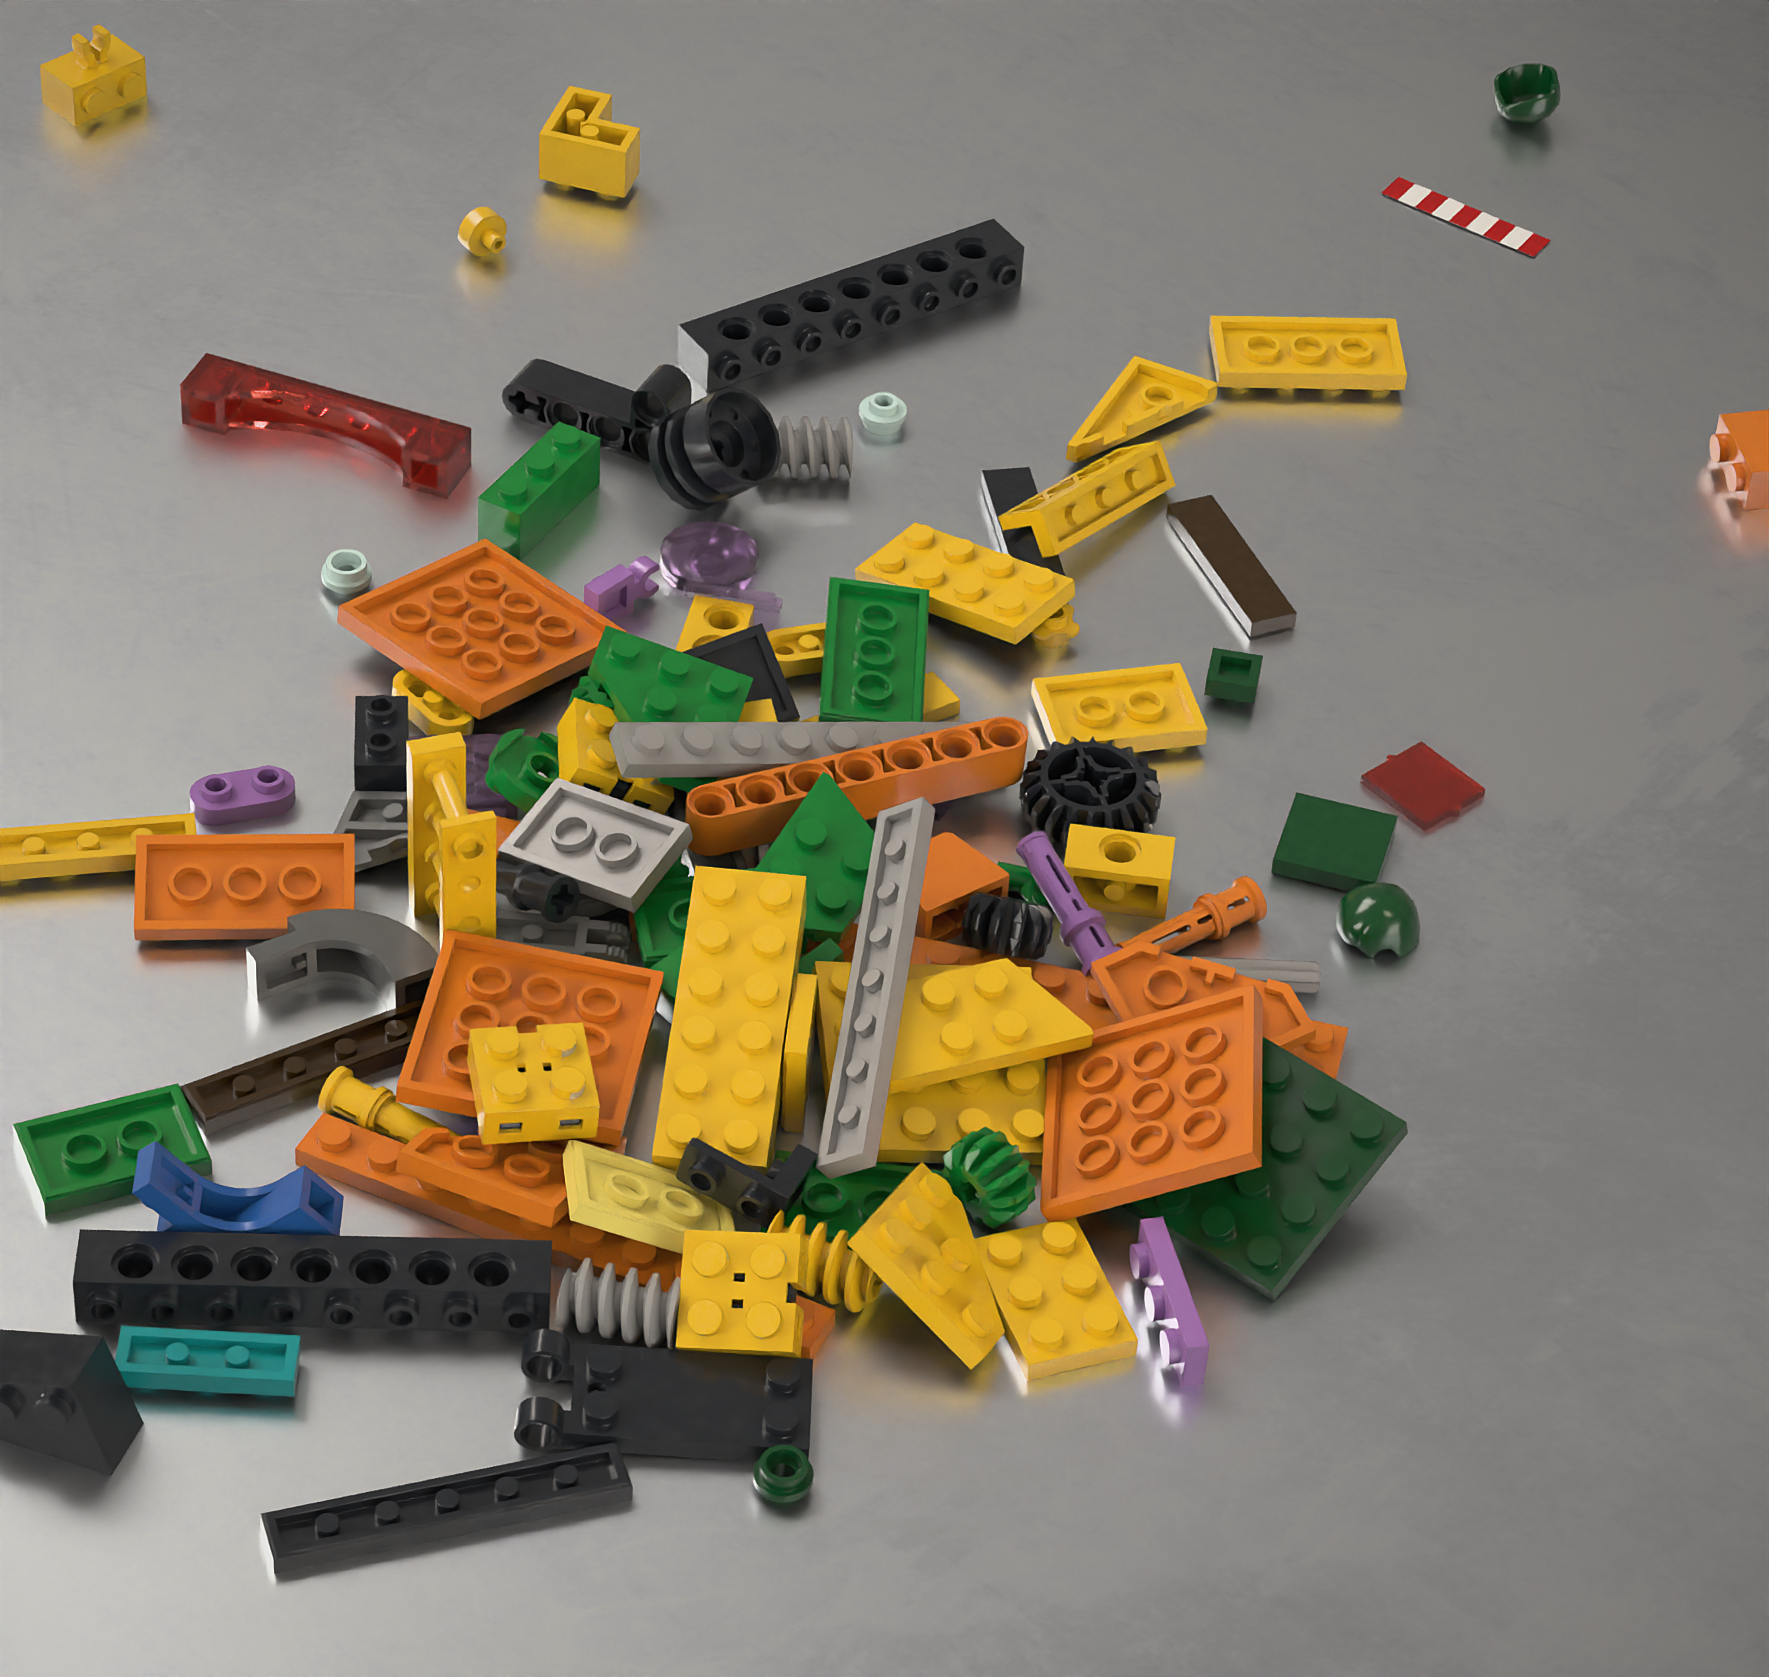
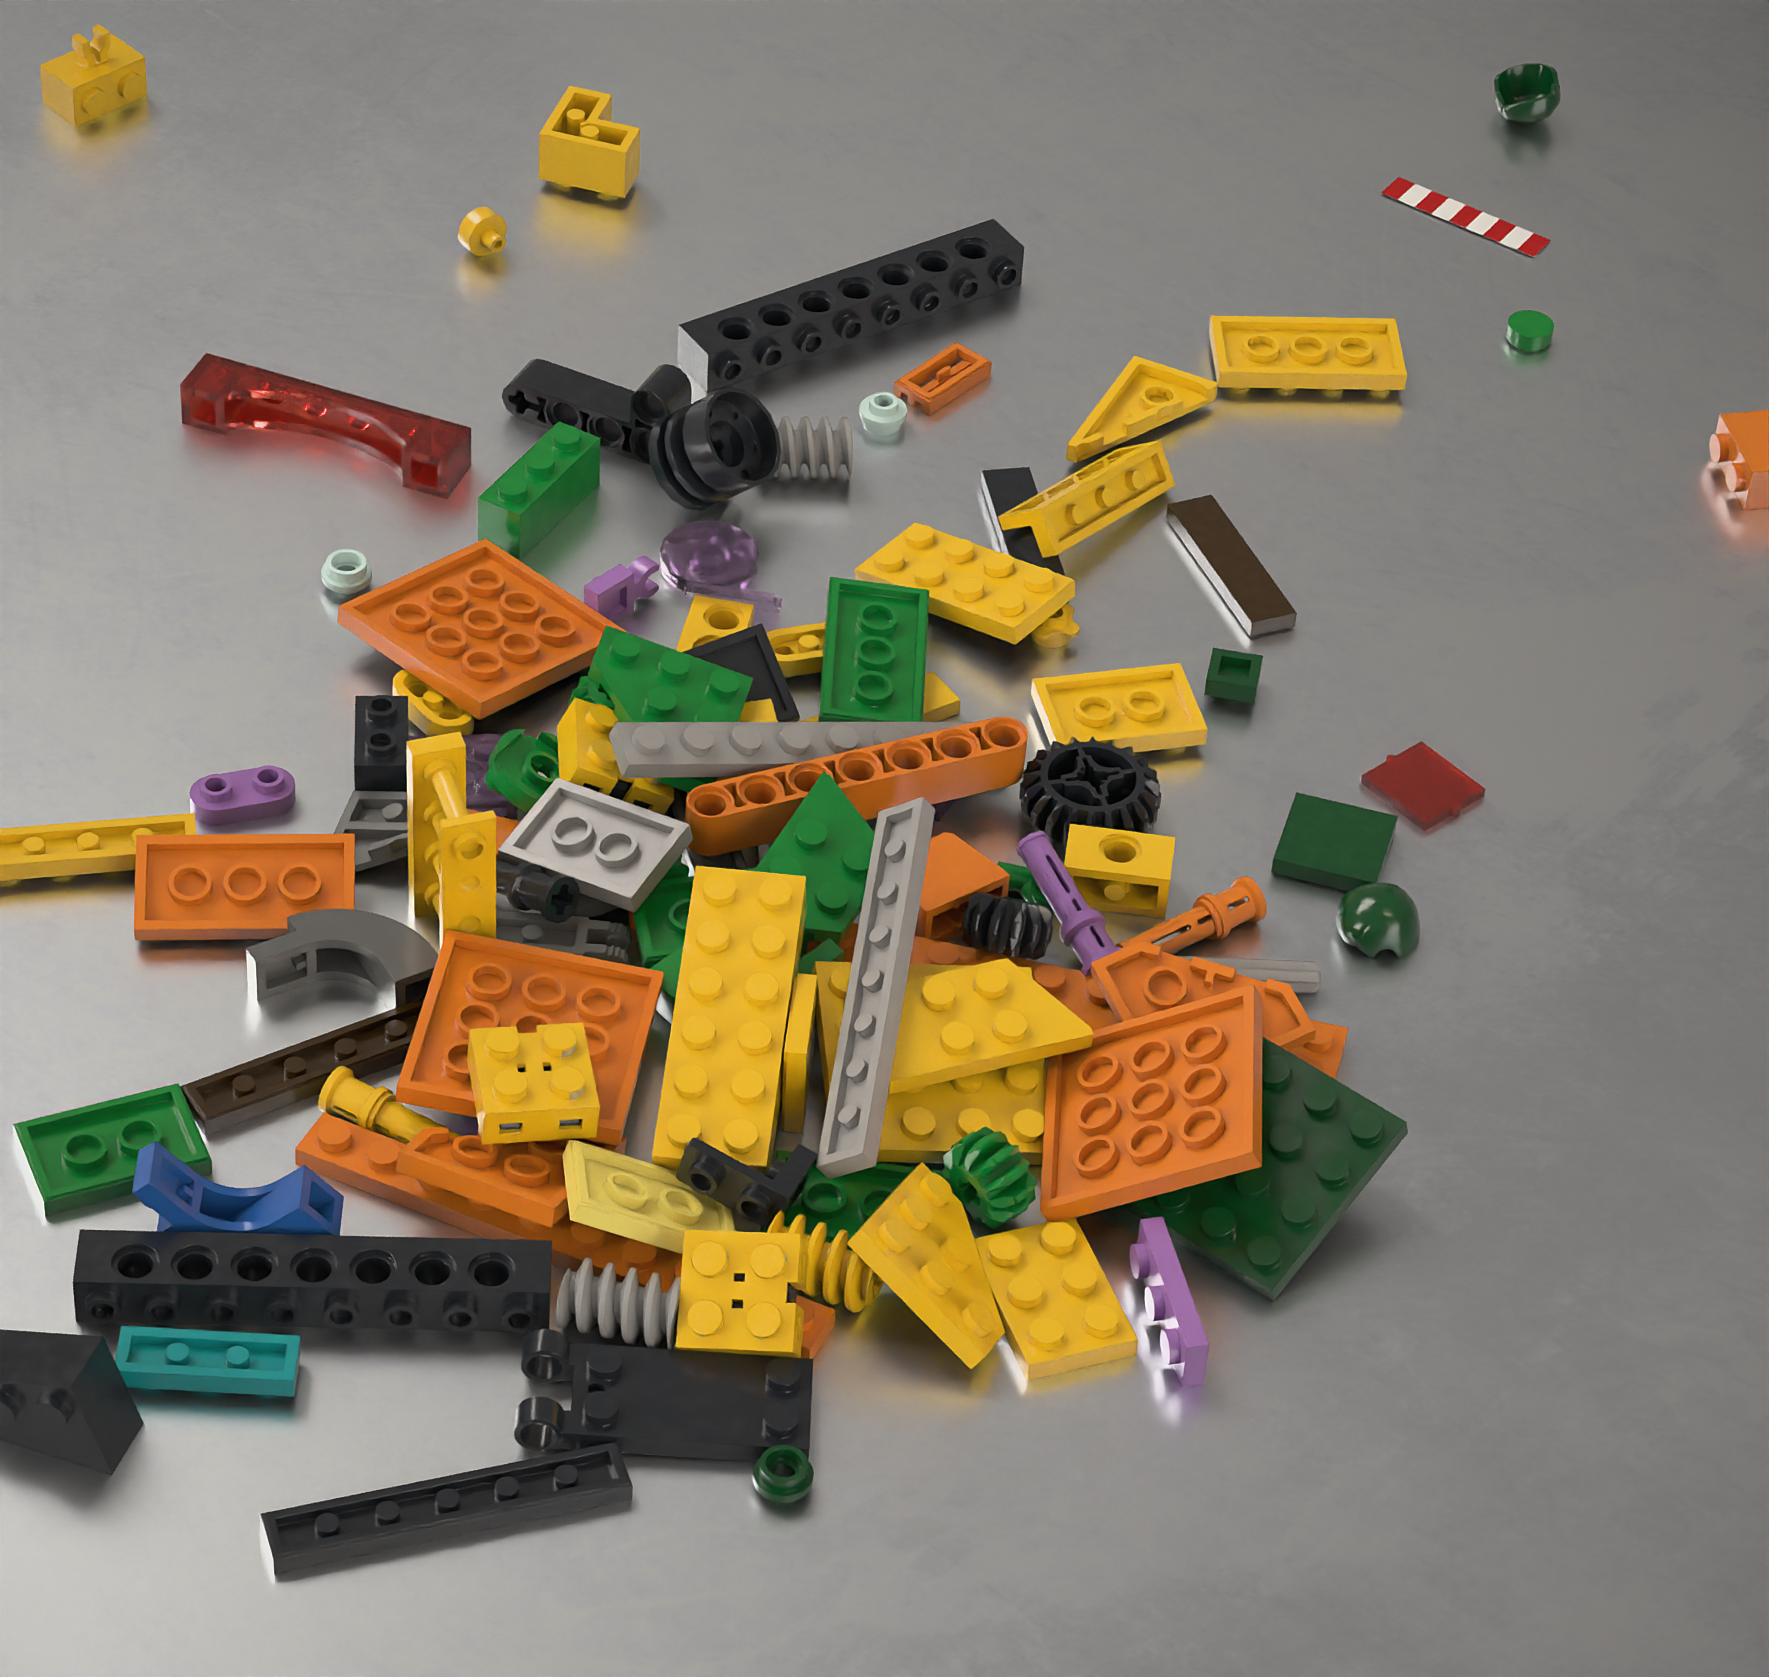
none -> orange tile [893,342,992,416]
none -> green tile [1506,310,1554,351]

